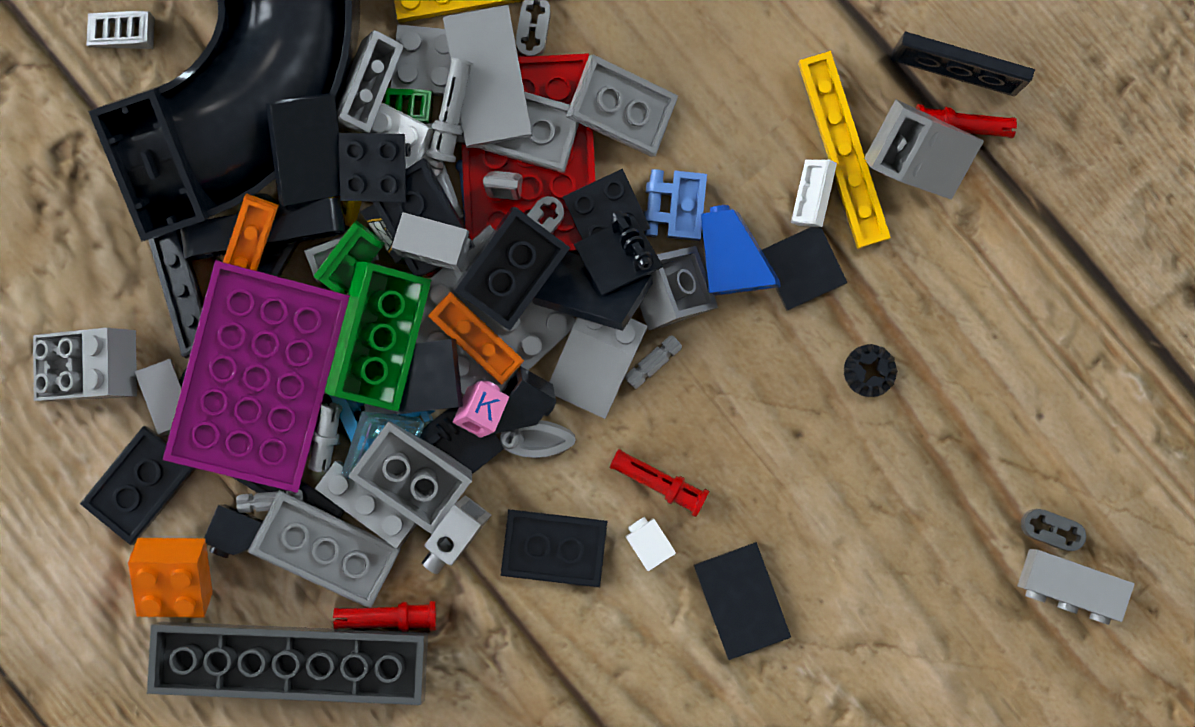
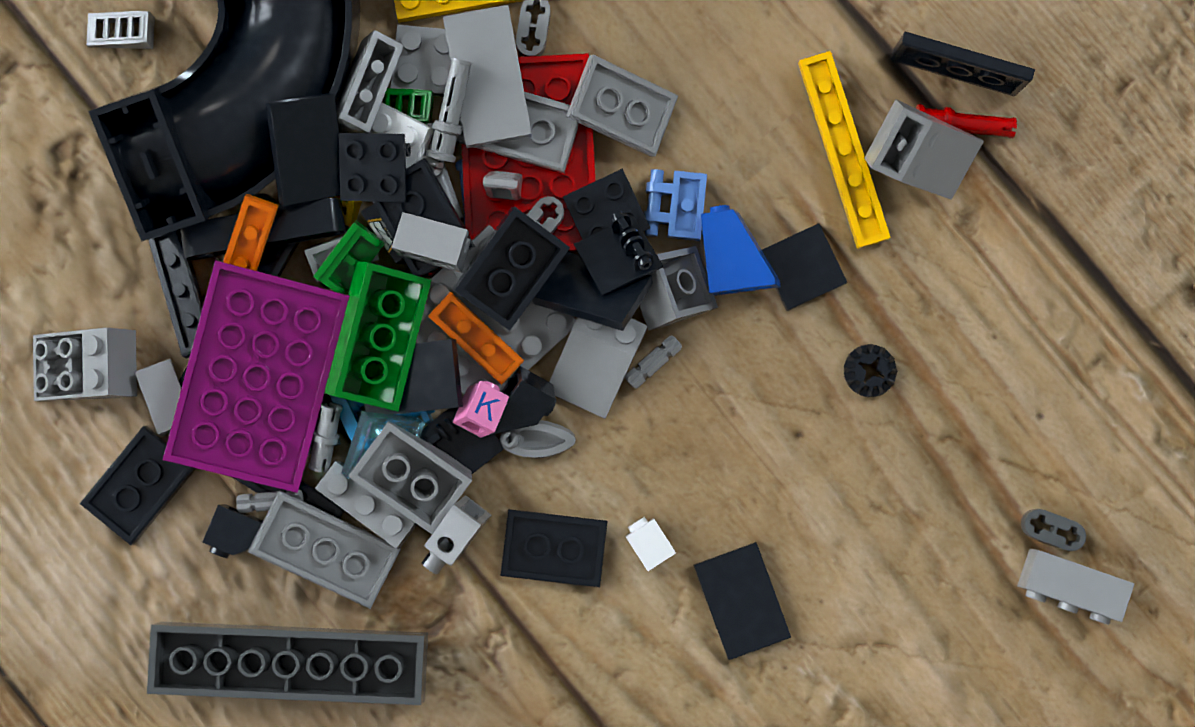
orange brick [128,538,213,618] -> none
red pin [333,601,436,632] -> none
red pin [609,449,710,517] -> none
white plate [791,160,837,227] -> none

